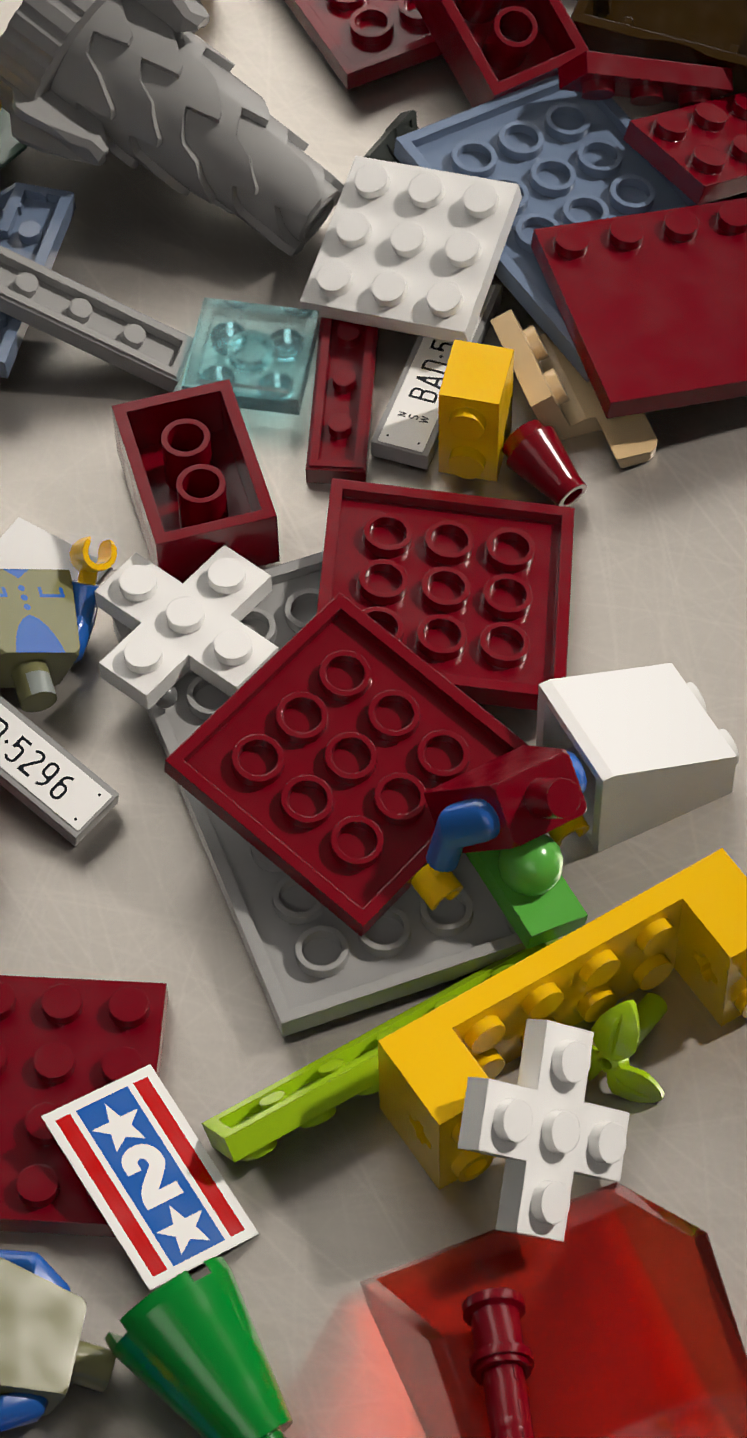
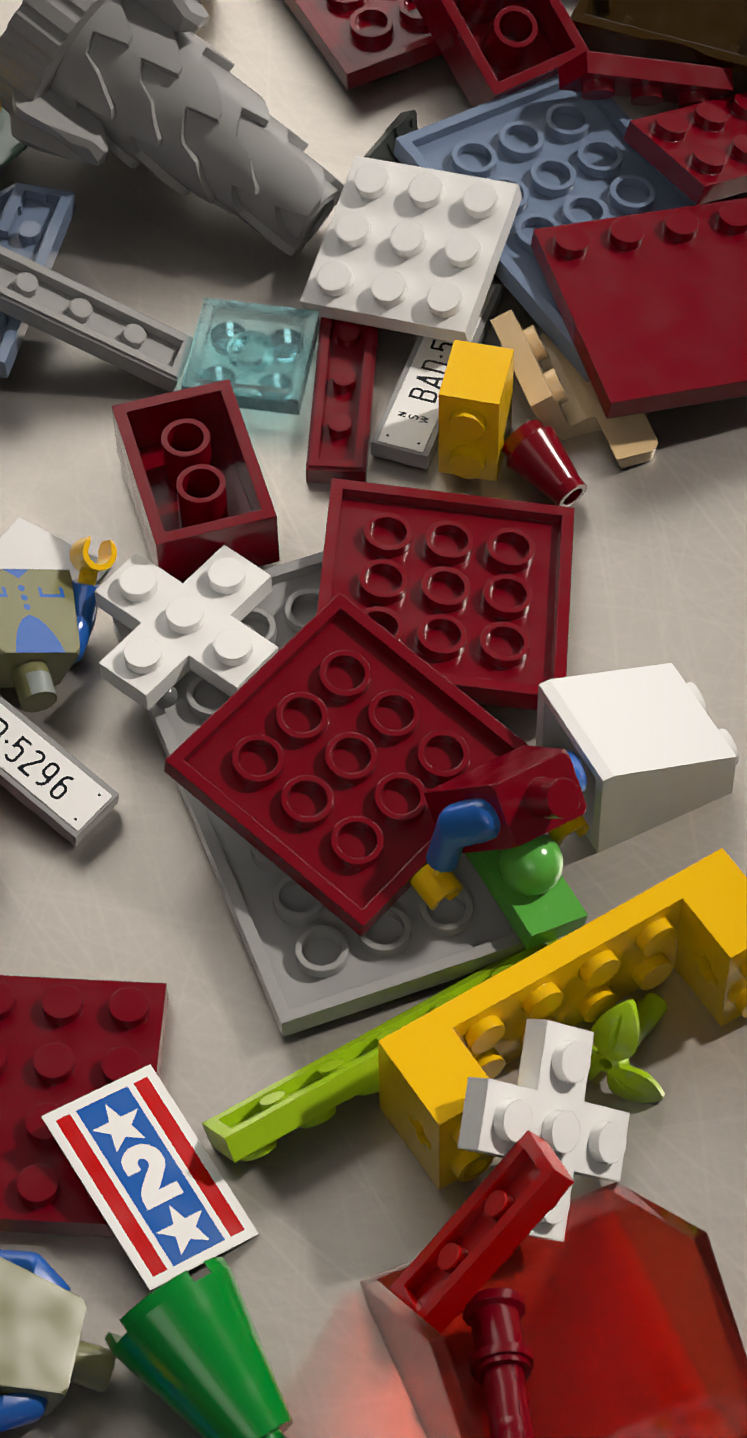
none -> red plate [390,1130,574,1341]

